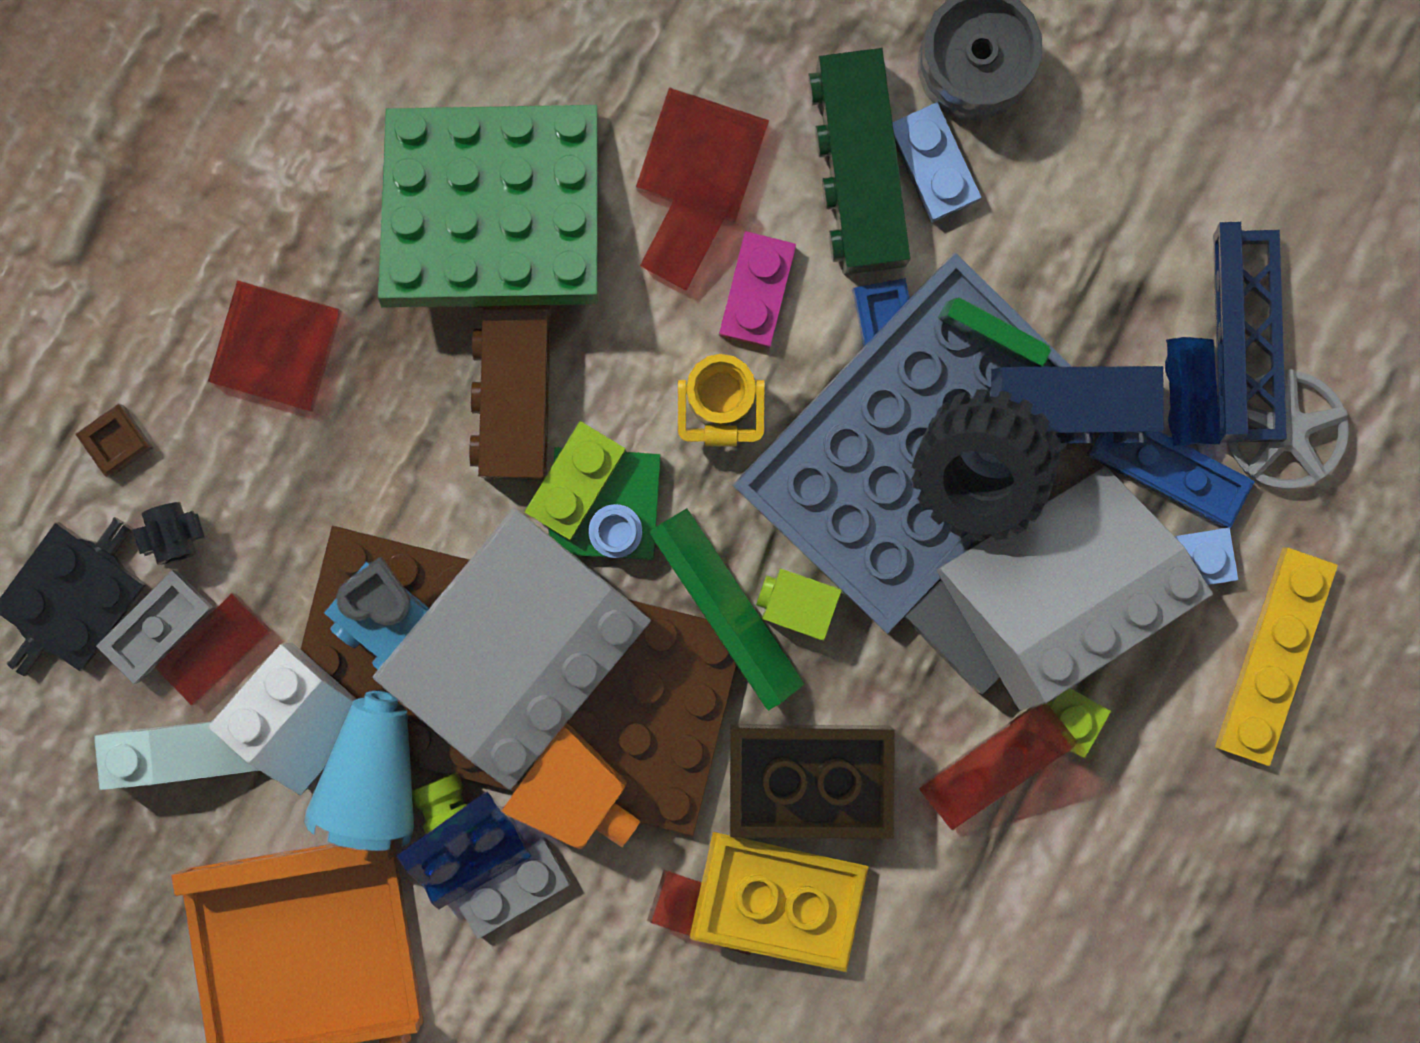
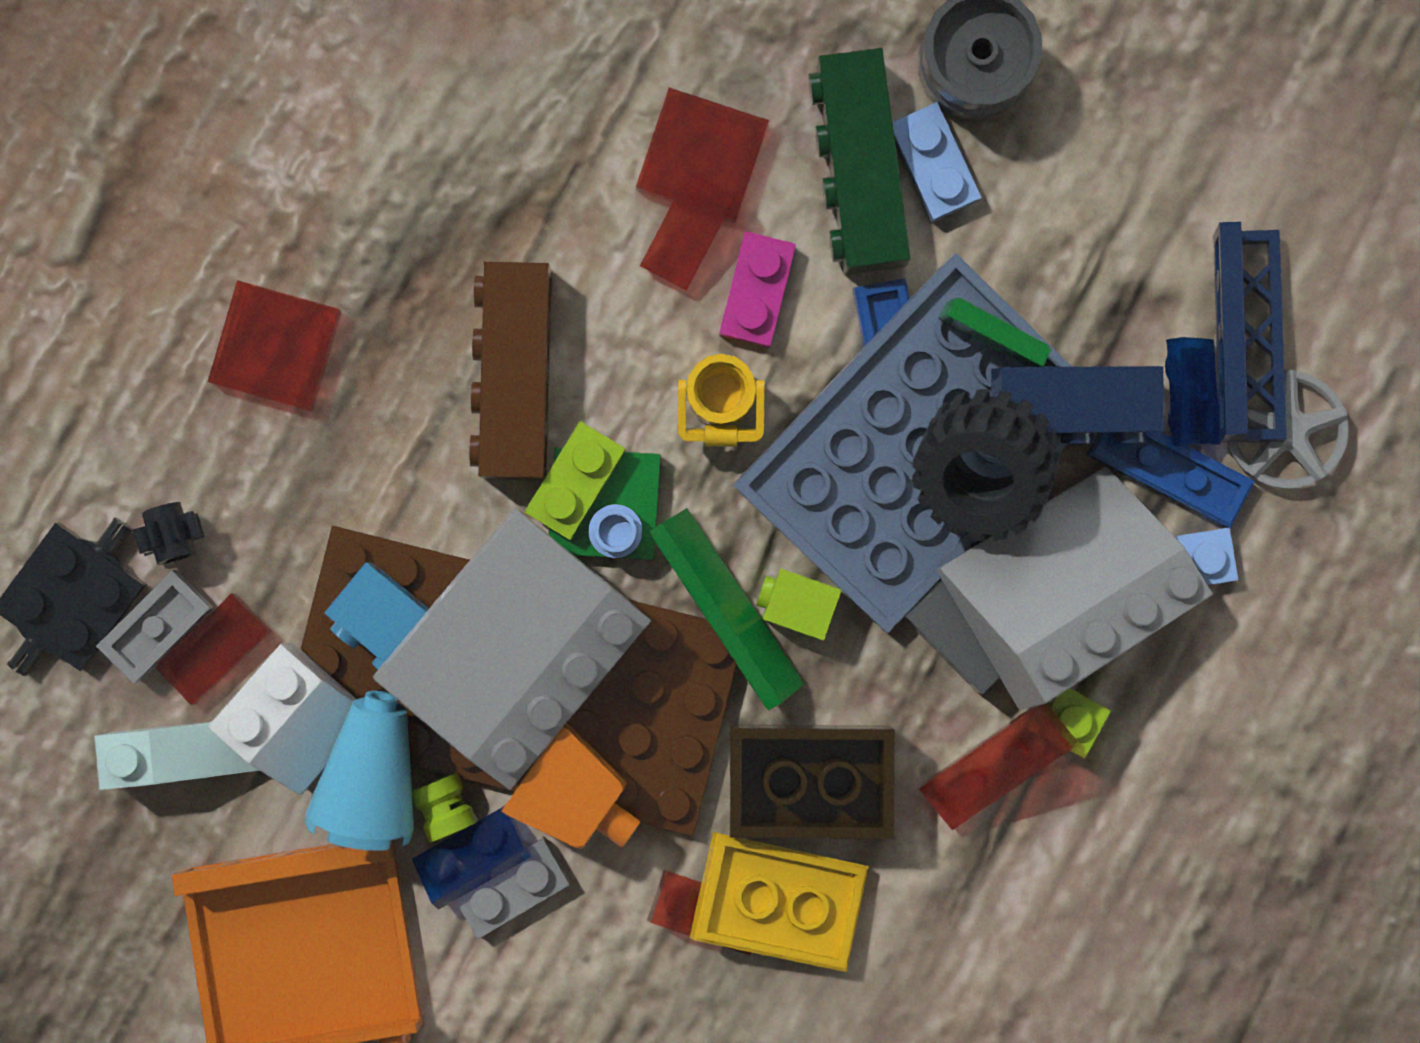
reddish brown tile [75,403,153,478] -> none
dark grey tile [337,557,411,625] -> none
green plate [378,105,598,308] -> none
clear blue plate [397,791,515,890] -> none
yellow plate [1215,547,1338,766] -> none

